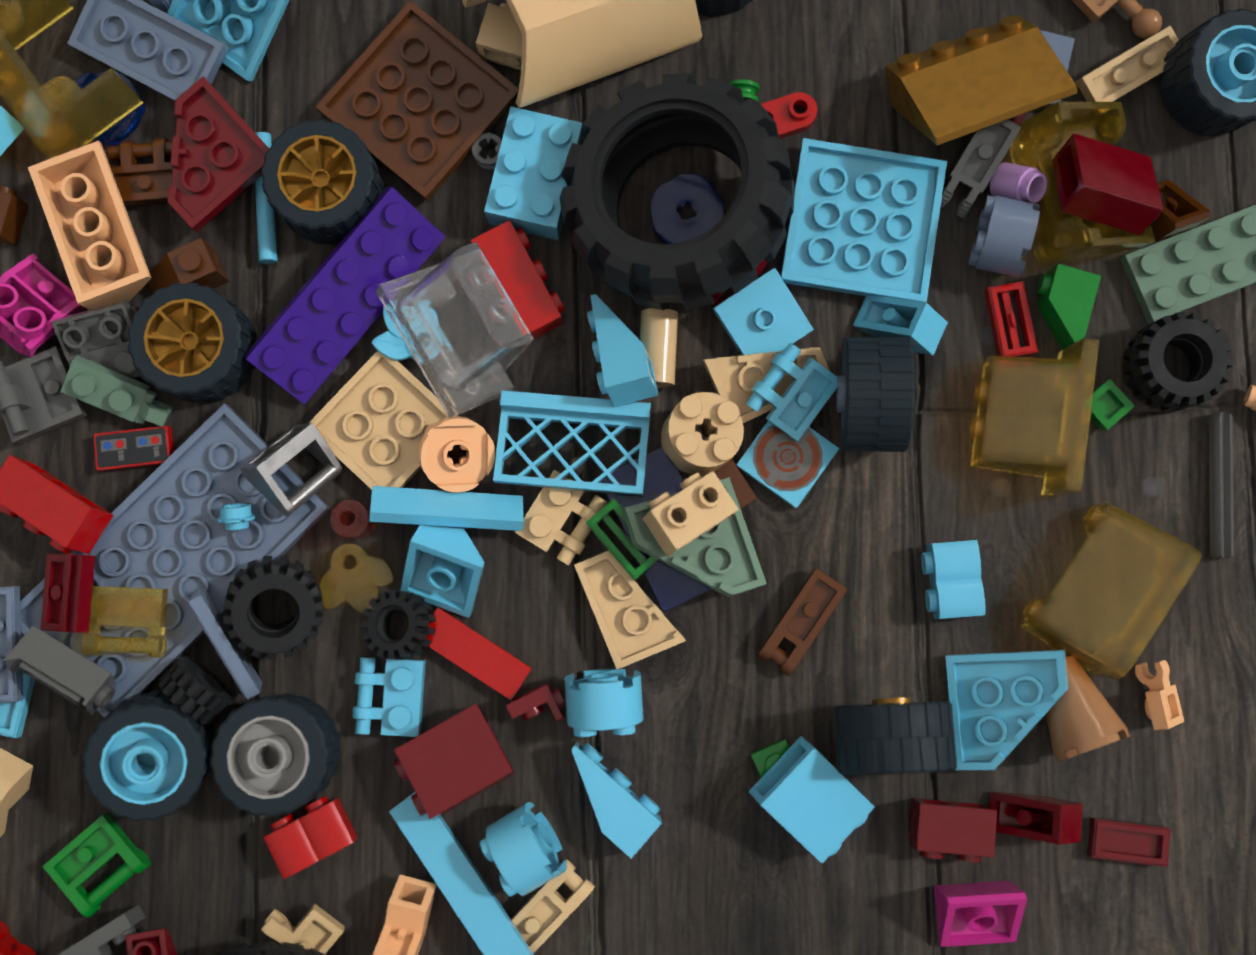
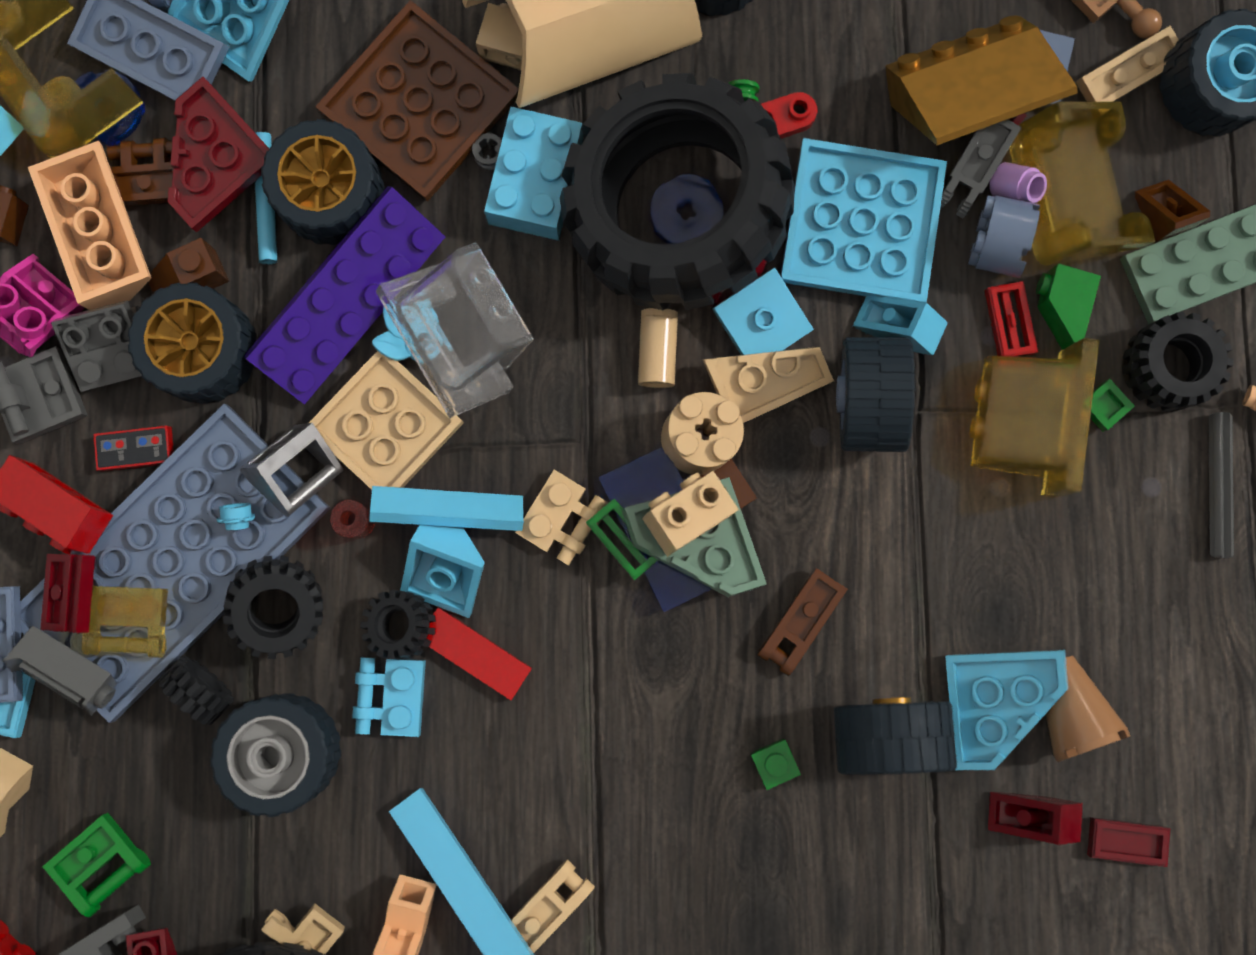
sand green hinge [60,356,173,427] -> none
wheel [82,691,214,821] -> none
sand blue tile [188,587,262,699] -> none
red brick [263,795,358,879] -> none
clear yellow plate [320,544,393,614] -> none
dark red brick [393,703,515,820] -> none
light nougat plate [418,416,495,492] -> none
red brick [470,220,565,344] -> none
medium azure brick [480,802,567,897] -> none
medium azure fence [493,390,651,496] -> none
dark red bracket [506,682,566,722] -> none
medium azure brick [564,668,644,737] -> none
medium azure slope [571,741,662,859] -> none
tan wing [574,550,686,670] -> none
medium azure slope [587,294,658,407] -> none
tile [736,421,839,509] -> none
medium azure plate [745,343,838,441] -> none
medium azure brick [749,736,875,864] -> none
dark red brick [909,798,997,862] -> none
medium azure brick [921,540,985,619] -> none
dark pink slope [934,880,1027,947] -> none
clear yellow windscreen [1020,502,1202,680] -> none
dark red brick [1052,133,1164,235] -> none
light nougat plate [1135,660,1184,730] -> none

